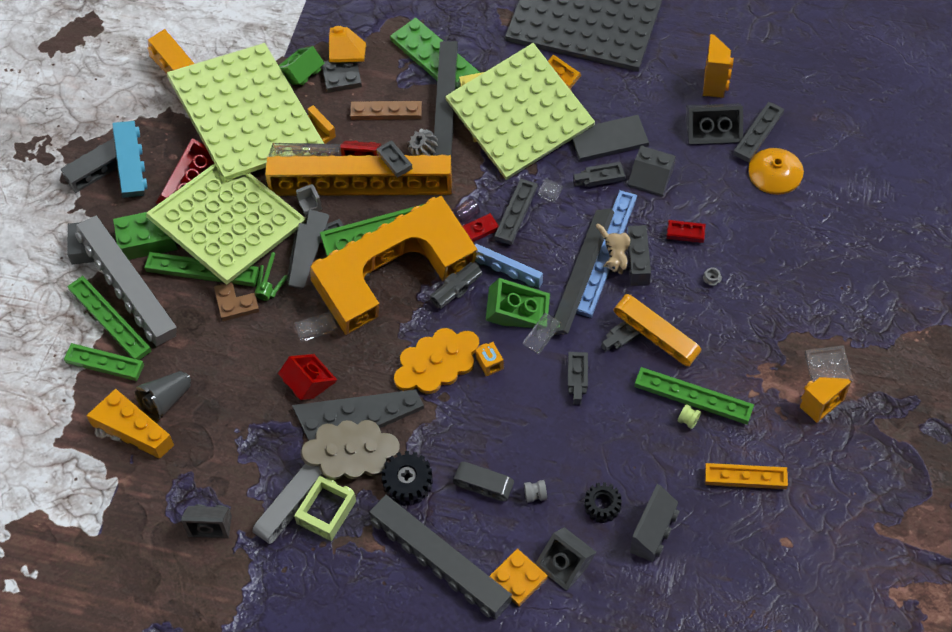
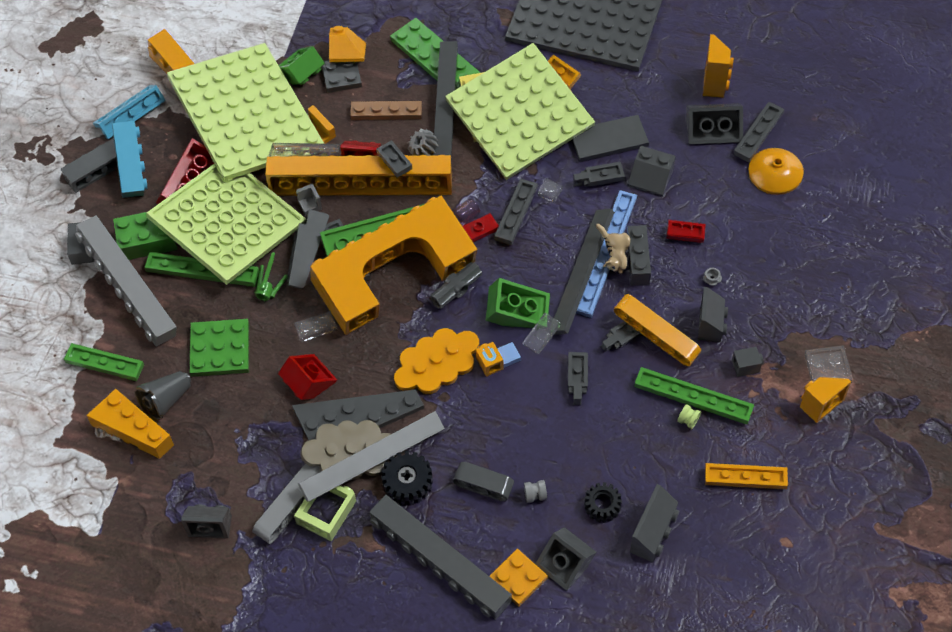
bright green plate [67,275,151,360] -> none
medium nougat plate [214,282,259,322] -> none
light blue plate [475,244,543,288] -> none
none -> medium azure fence [93,85,166,139]
none -> bright green plate [190,319,249,377]
none -> light grey tile [298,411,445,502]
none -> light blue tile [497,342,521,368]
none -> dark grey slope [698,287,728,342]
none -> dark grey brick [732,347,764,377]

